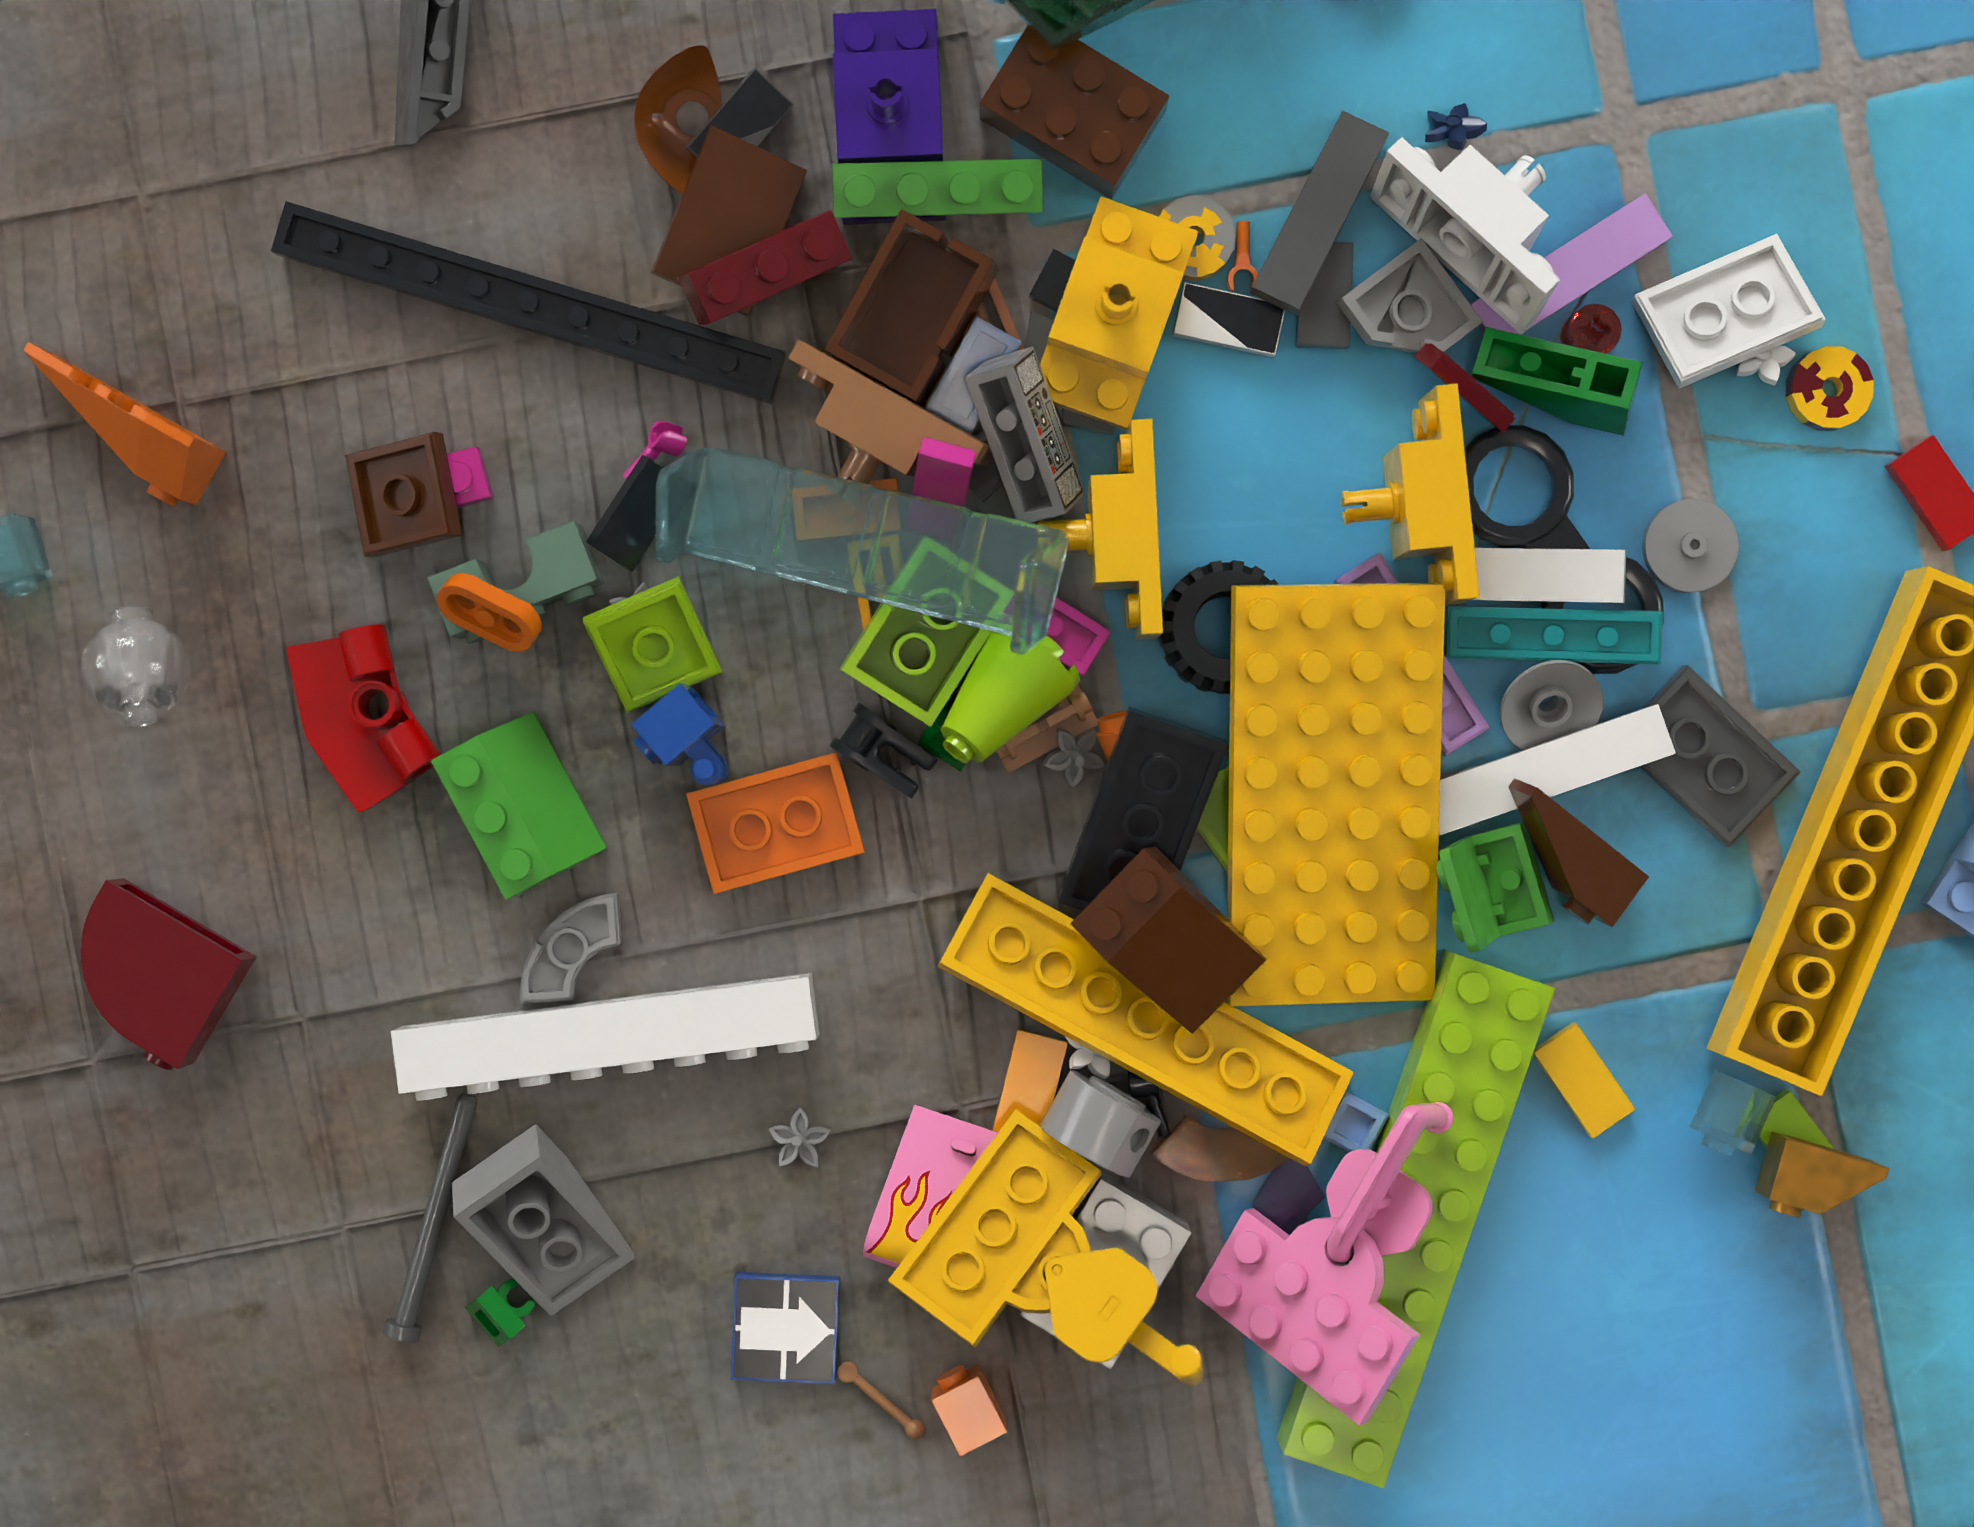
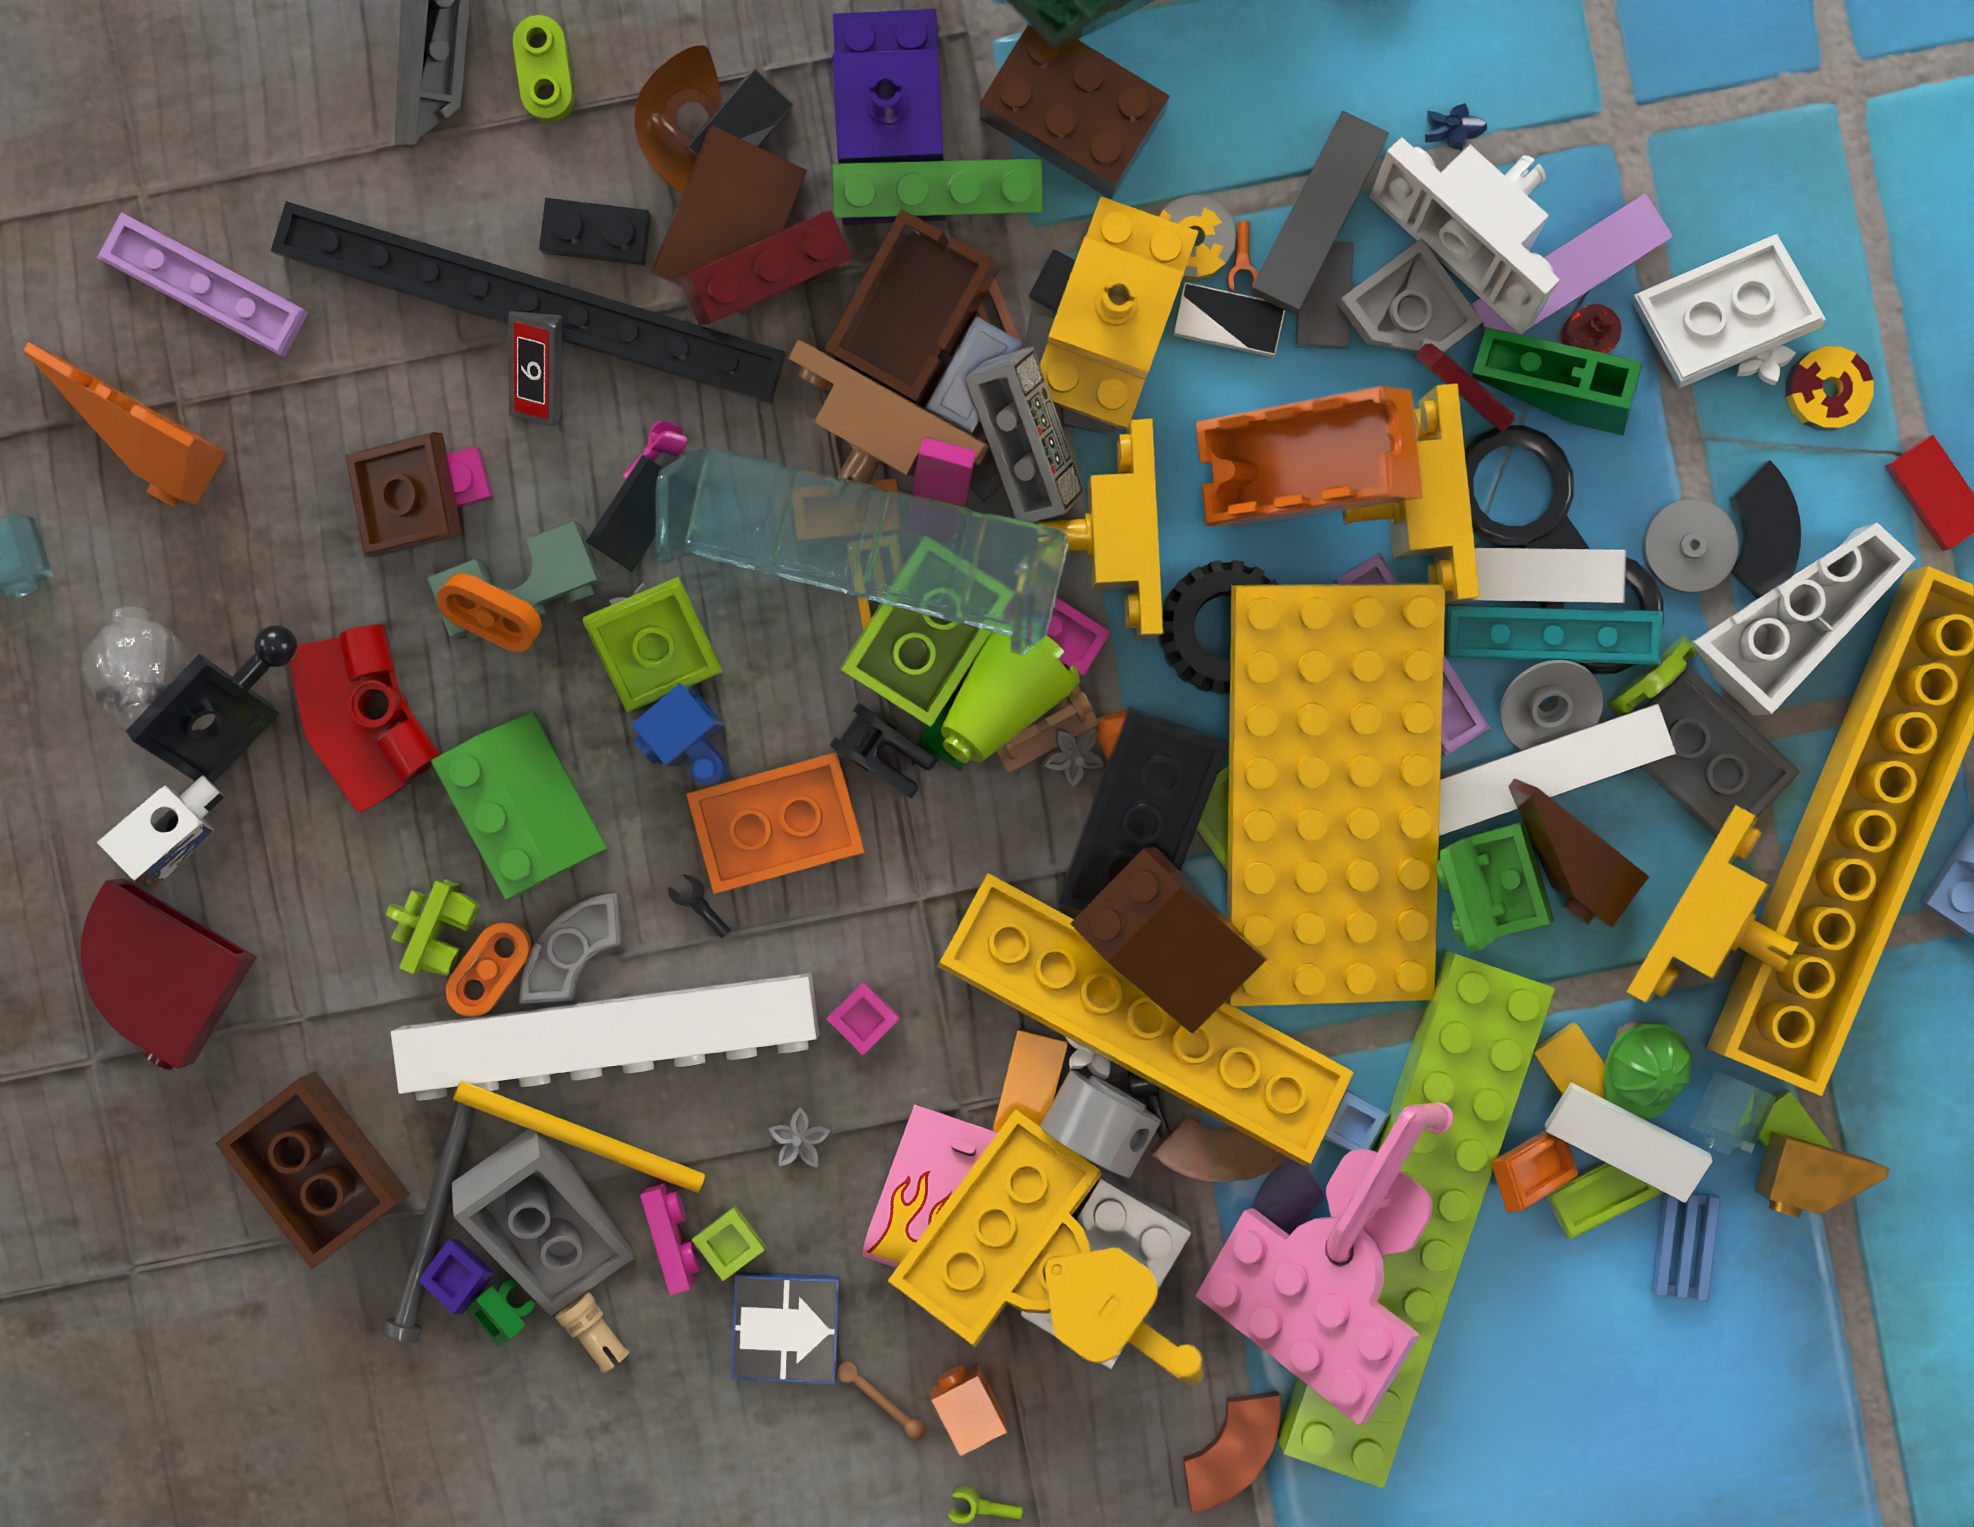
none -> lavender tile [97,212,309,358]
none -> white torso [97,775,225,888]
none -> black plate [126,625,298,784]
none -> reddish brown brick [215,1071,410,1269]
none -> lime hips [385,879,481,976]
none -> dark purple tile [418,1239,494,1314]
none -> orange plate [446,921,532,1017]
none -> yellow piece [453,1080,705,1193]
none -> slope [508,311,562,426]
none -> lime plate [512,15,575,123]
none -> black plate [539,198,651,266]
none -> tan pin [555,1291,629,1373]
none -> dark pink plate [640,1181,700,1296]
none -> black hand [668,874,731,939]
none -> lime plate [692,1205,766,1281]
none -> dark pink plate [826,981,900,1056]
none -> lime hand [948,1486,1023,1524]
none -> copper tile [1183,1391,1281,1513]
none -> orange piece [1196,386,1423,528]
none -> orange tile [1491,1130,1578,1212]
none -> white tile [1544,1082,1713,1203]
none -> lime tile [1546,1161,1663,1240]
none -> bright green piece [1603,1021,1692,1121]
none -> lime tile [1606,635,1697,717]
none -> yellow brick [1627,805,1799,1003]
none -> medium blue tile [1652,1192,1720,1301]
none -> white wedge [1691,523,1916,716]
none -> black tile [1729,460,1801,599]

